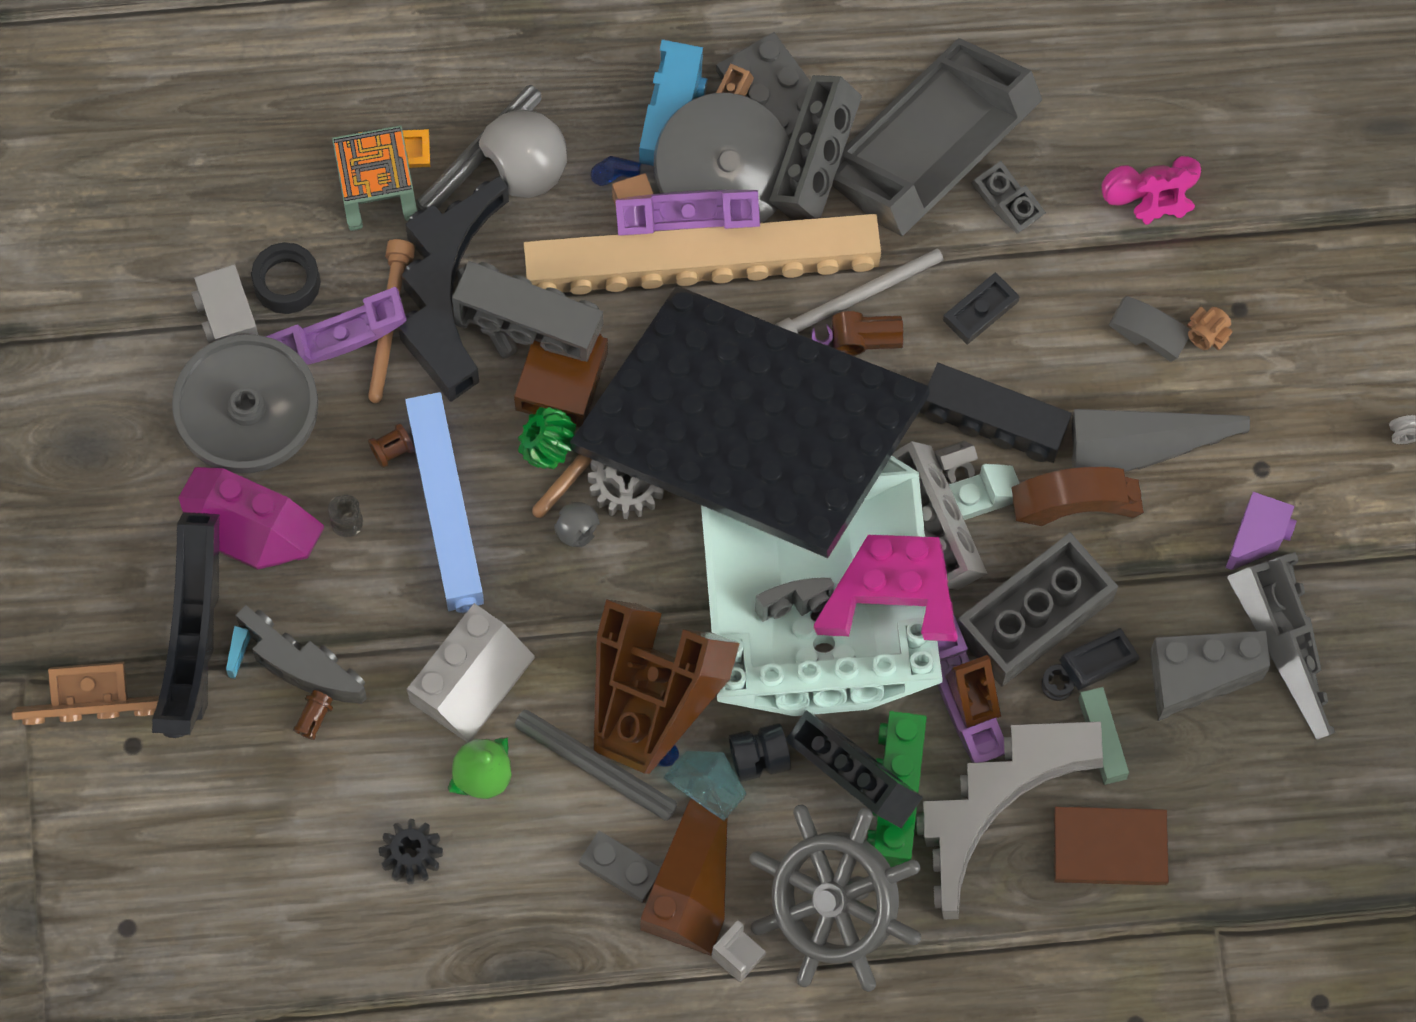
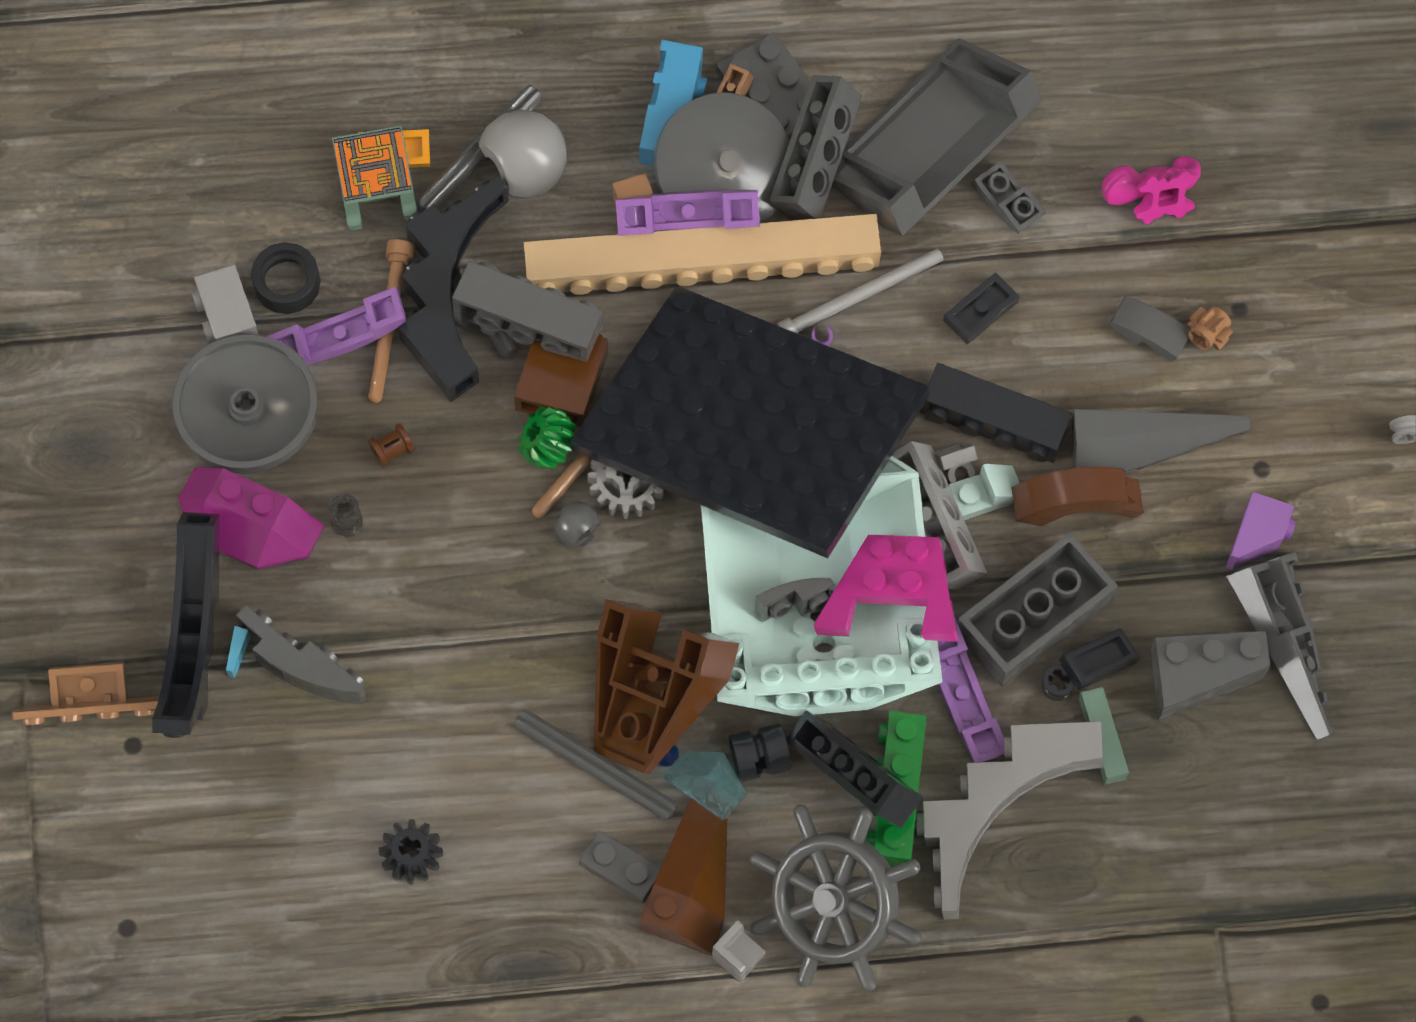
reddish brown pin [293,690,333,740] -> none
light blue brick [405,392,484,613] -> none
light grey slope [407,603,535,743] -> none
bright green hat [448,737,512,799] -> none
clear blue arm [591,156,642,186] -> none
reddish brown piece [832,311,904,356] -> none
reddish brown slope [945,655,1001,728] -> none
reddish brown tile [1054,807,1169,886] -> none

